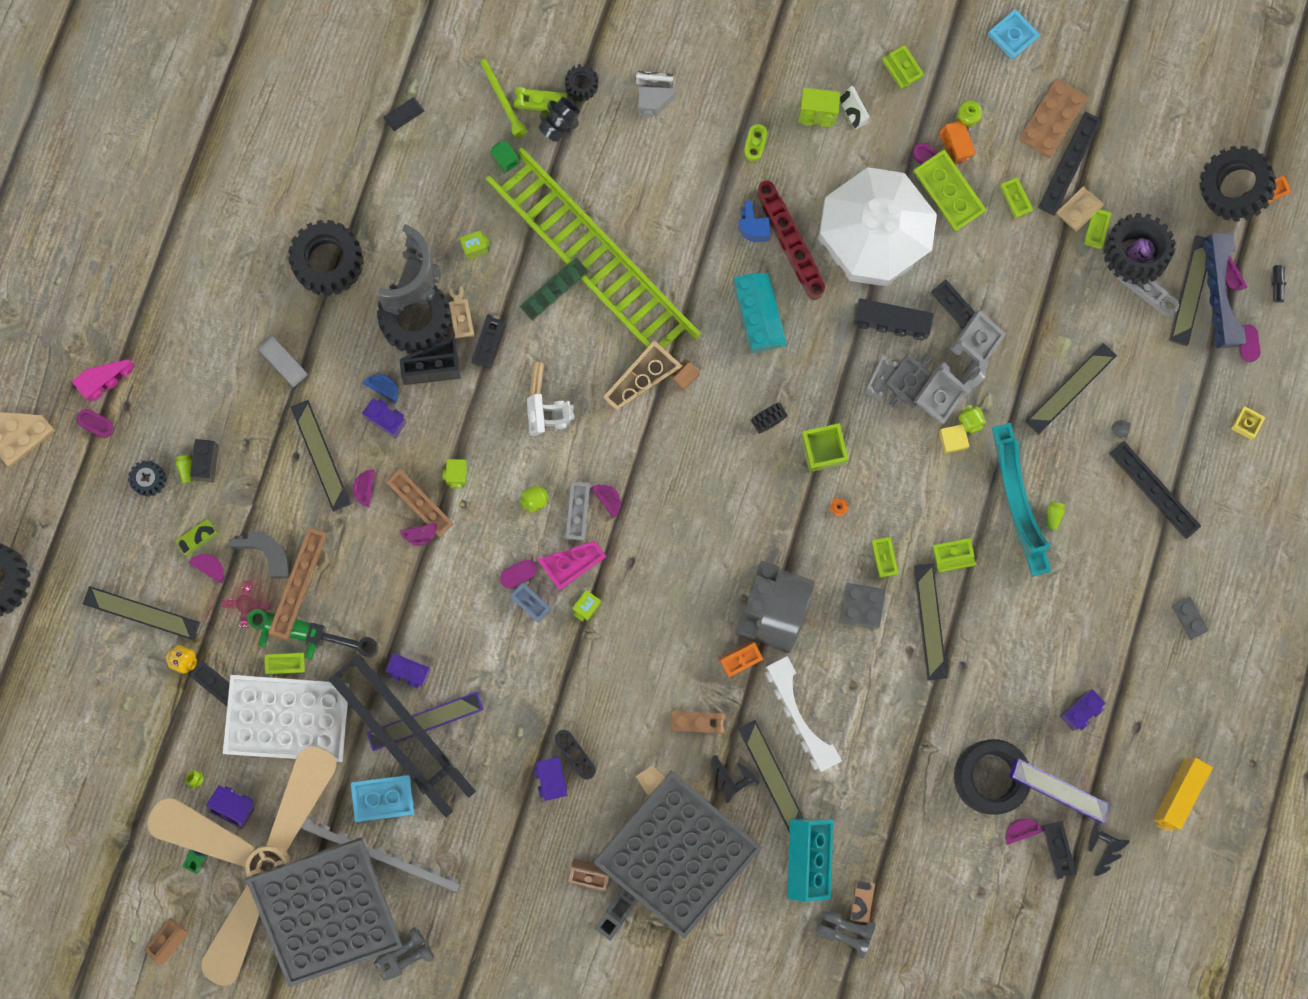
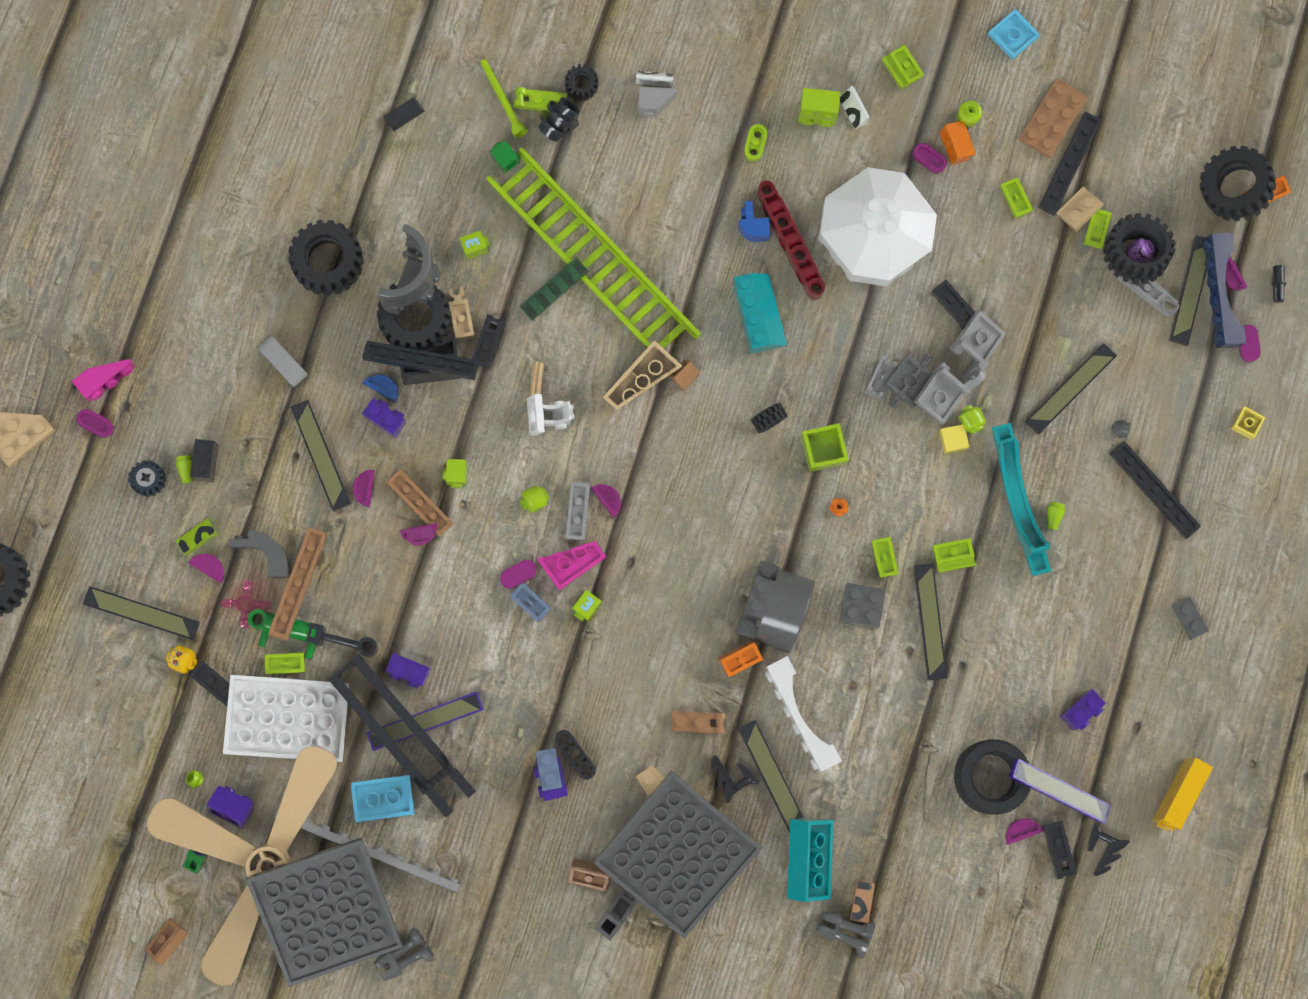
black brick [853,298,934,341] -> none
lime plate [913,149,987,232] -> none
none -> black tile [362,340,479,381]
none -> sand blue plate [536,748,562,791]

